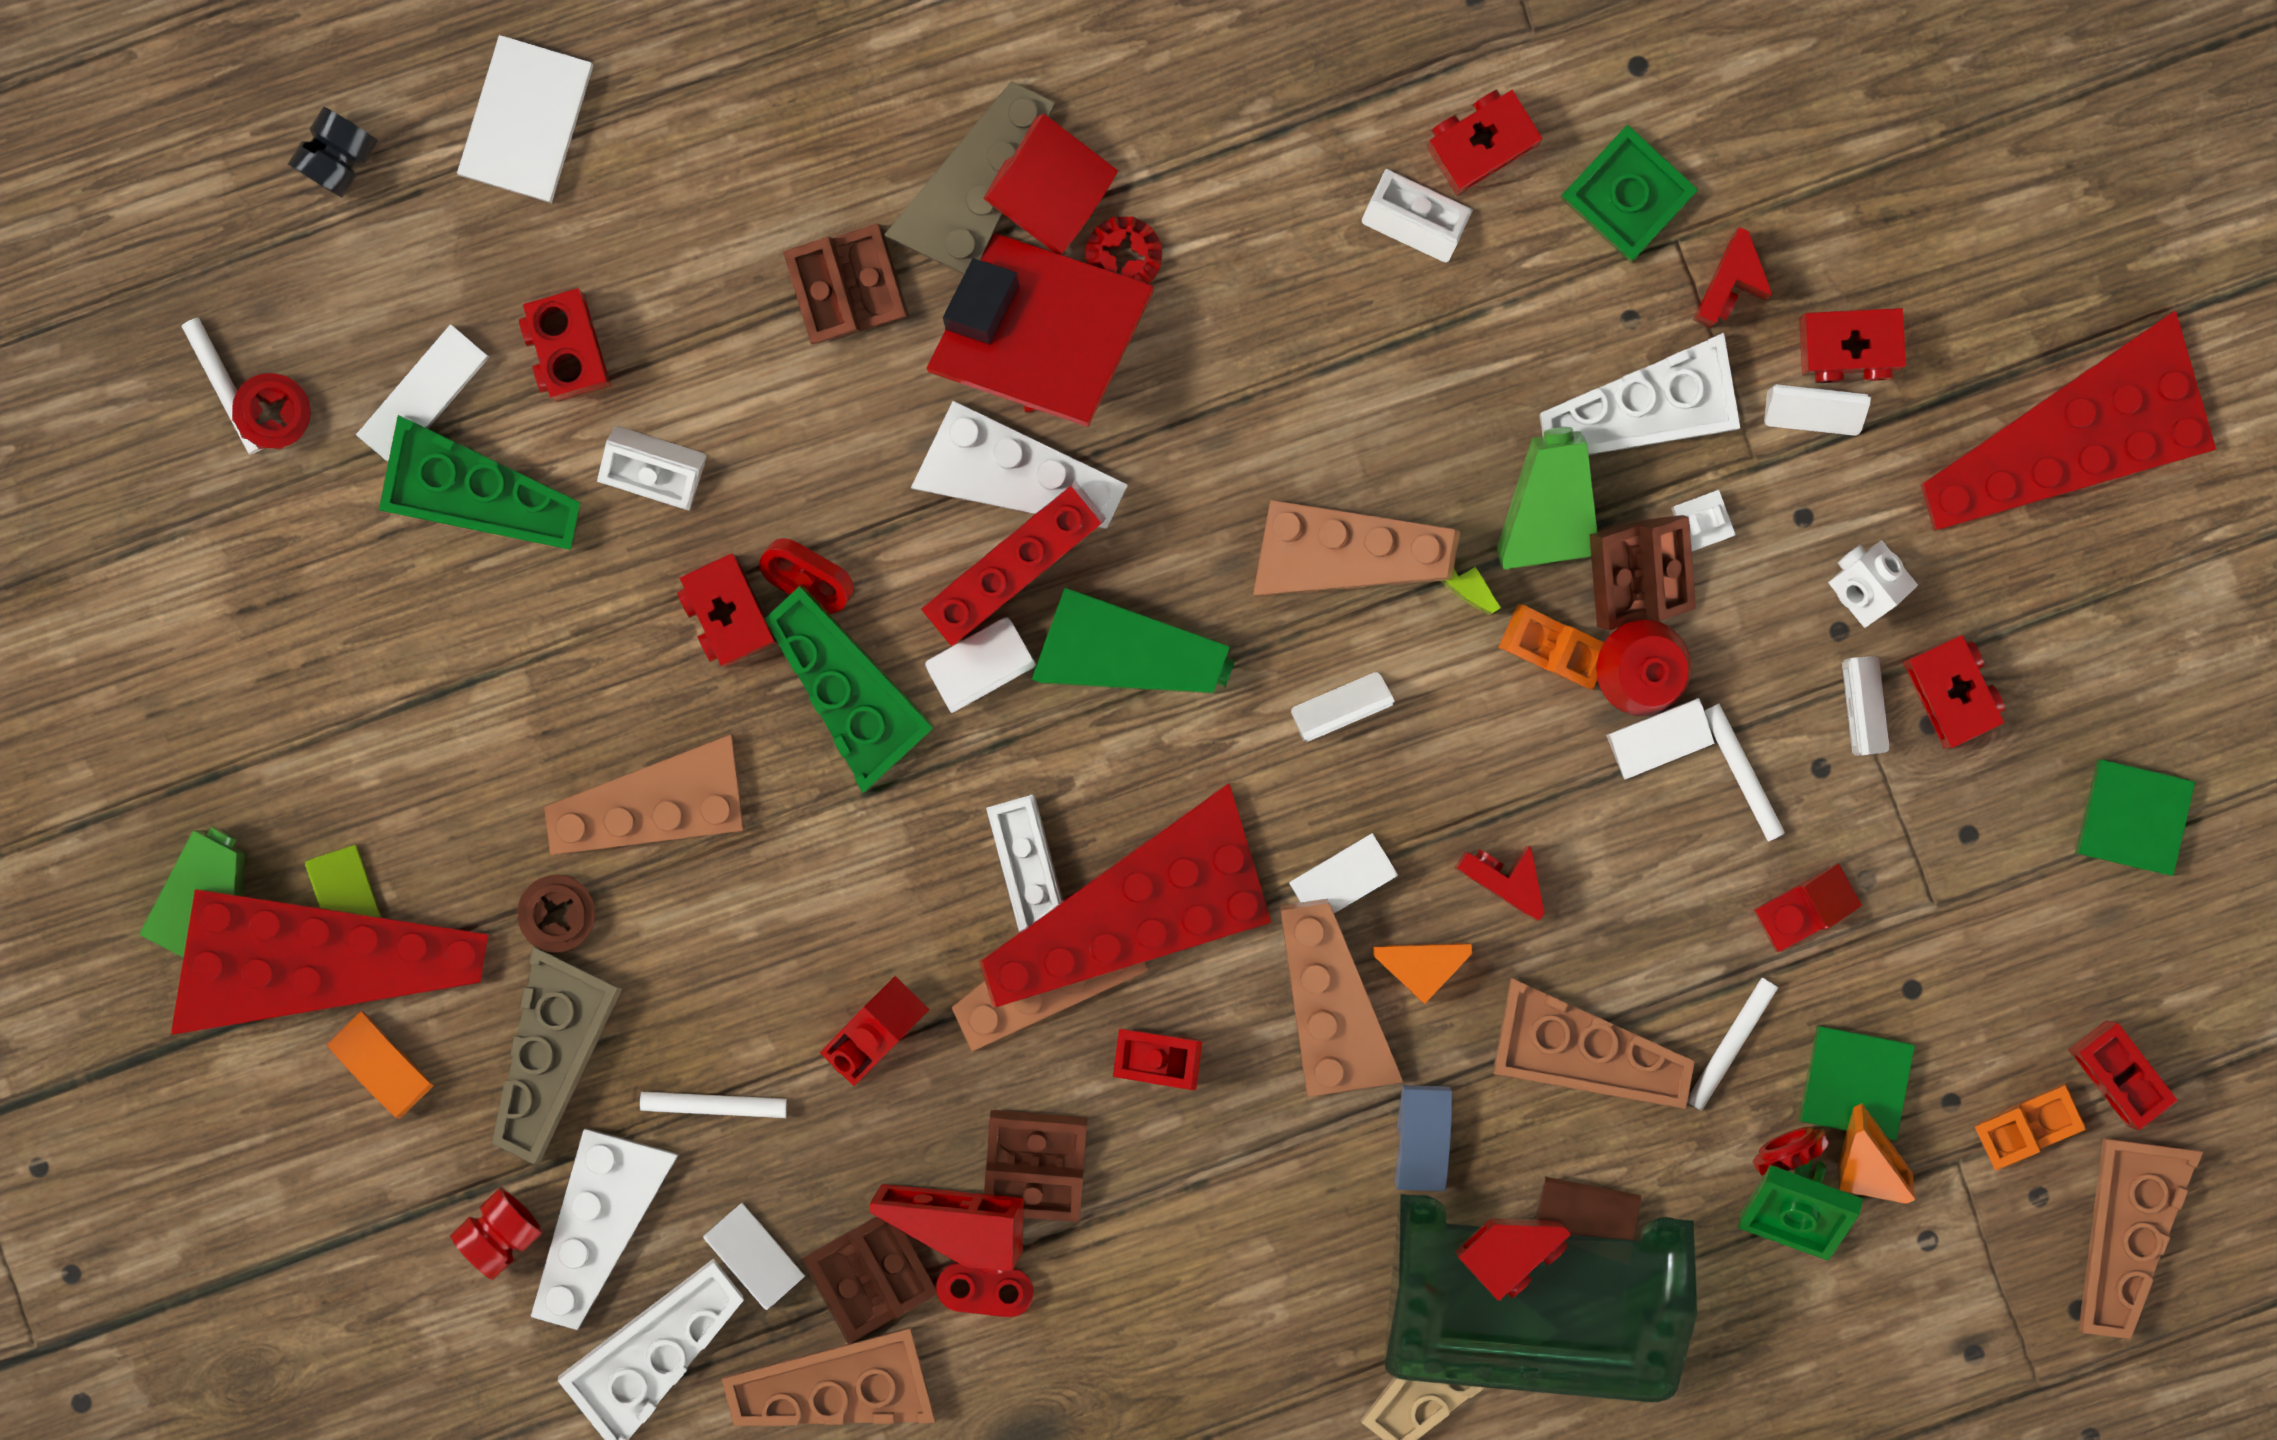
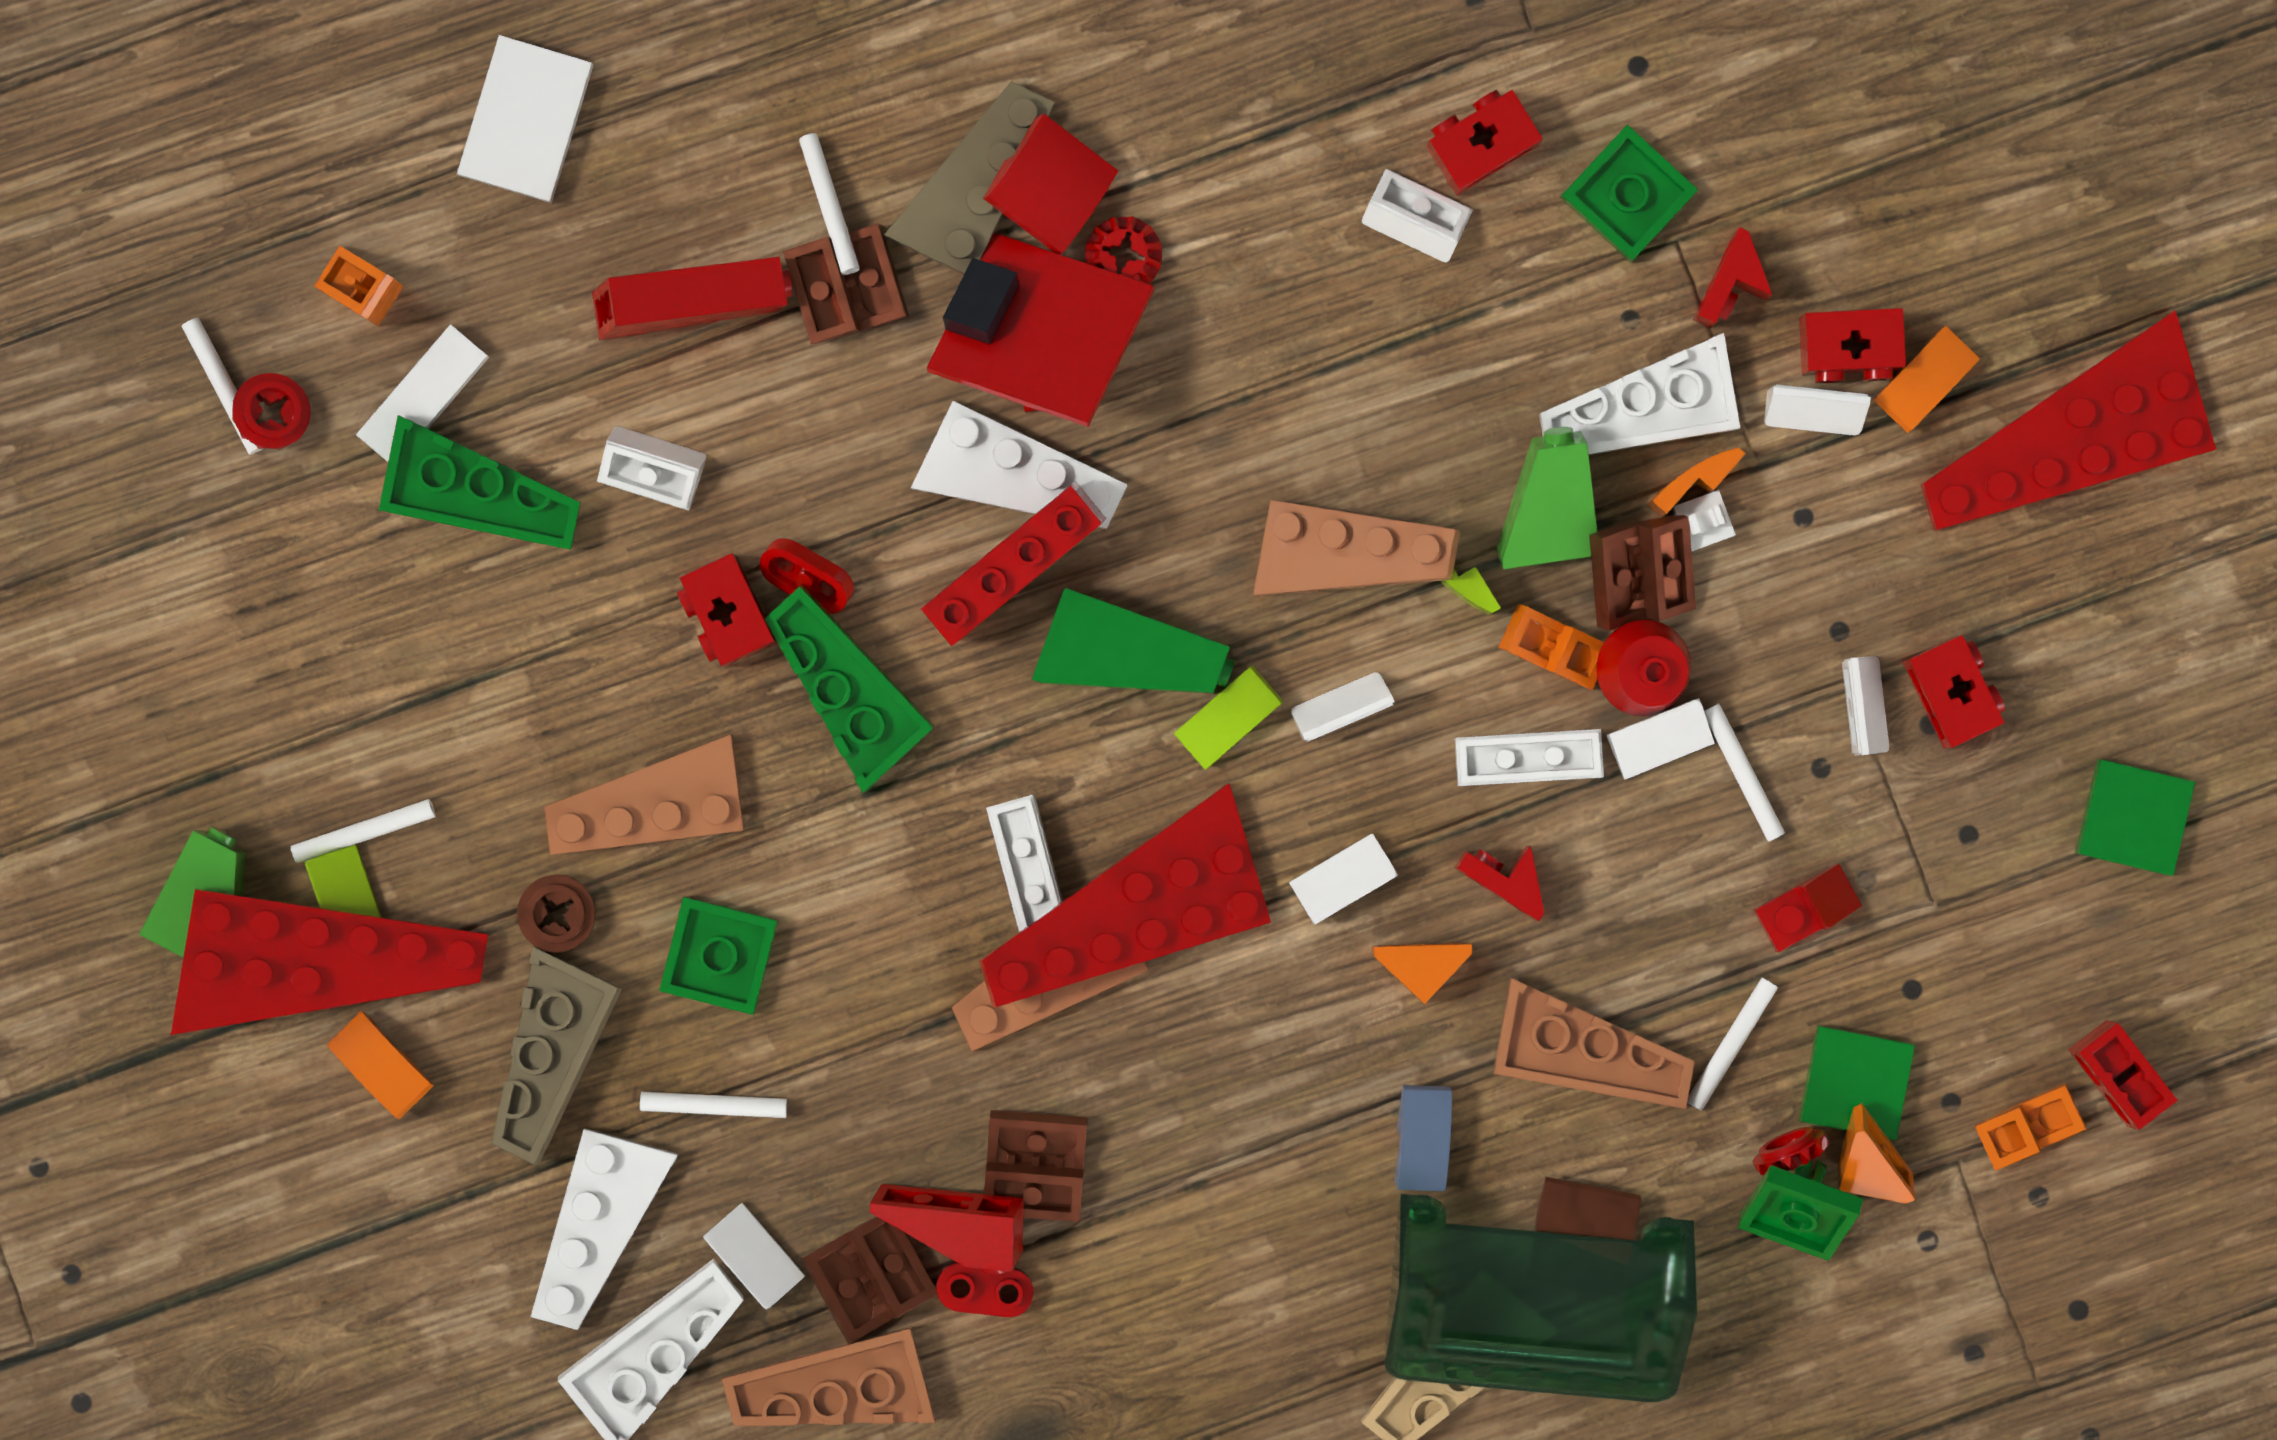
black wheel [288,106,378,198] -> none
red wheel [450,1187,544,1280] -> none
red brick [519,288,612,402] -> none
red slope [820,976,930,1086] -> none
white slope [925,617,1036,713] -> none
red slope [1113,1029,1202,1090] -> none
nougat wing [1280,898,1404,1097] -> none
red slope [1455,1218,1571,1301] -> none
white brick [1828,540,1918,628] -> none
nougat wing [2079,1138,2203,1339] -> none
none -> white bar [291,799,436,864]
none -> orange slope [314,245,404,327]
none -> red slope [592,257,792,340]
none -> green tile [659,897,779,1015]
none -> white bar [799,133,860,275]
none -> lime slope [1173,665,1284,770]
none -> white tile [1454,729,1604,786]
none -> orange slope [1647,447,1746,517]
none -> orange slope [1873,325,1980,433]

